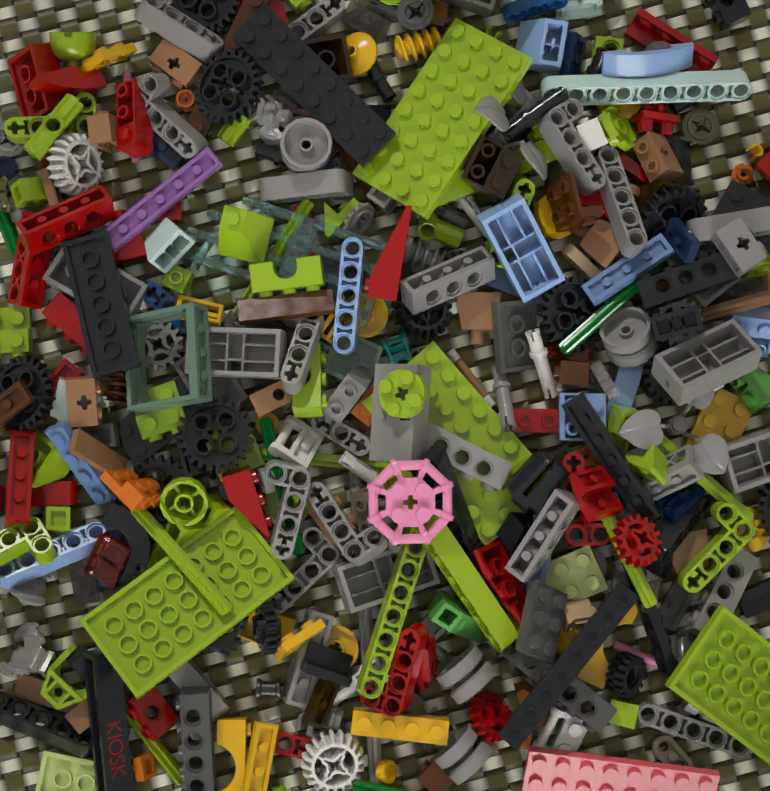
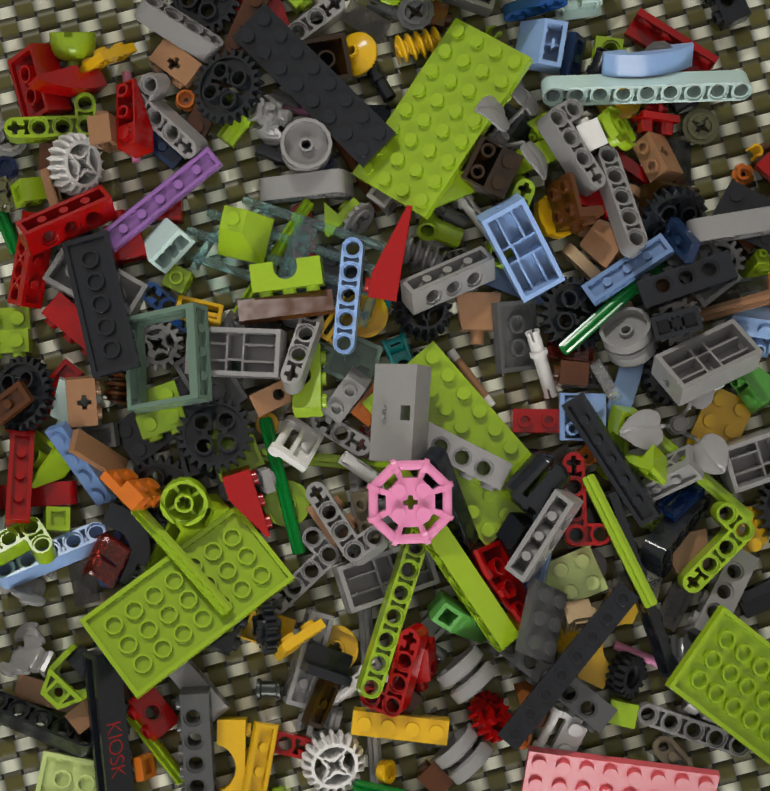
lime piece [23,93,84,161] -> none
light grey beam [264,459,311,560] -> none
lime plate [378,369,428,419] -> none
light grey pin [491,366,517,432] -> none
black pin [505,86,569,139] -> none
red slope [569,465,625,523] -> none
red gear [611,514,663,568] -> none
light grey brick [711,217,767,278] -> none

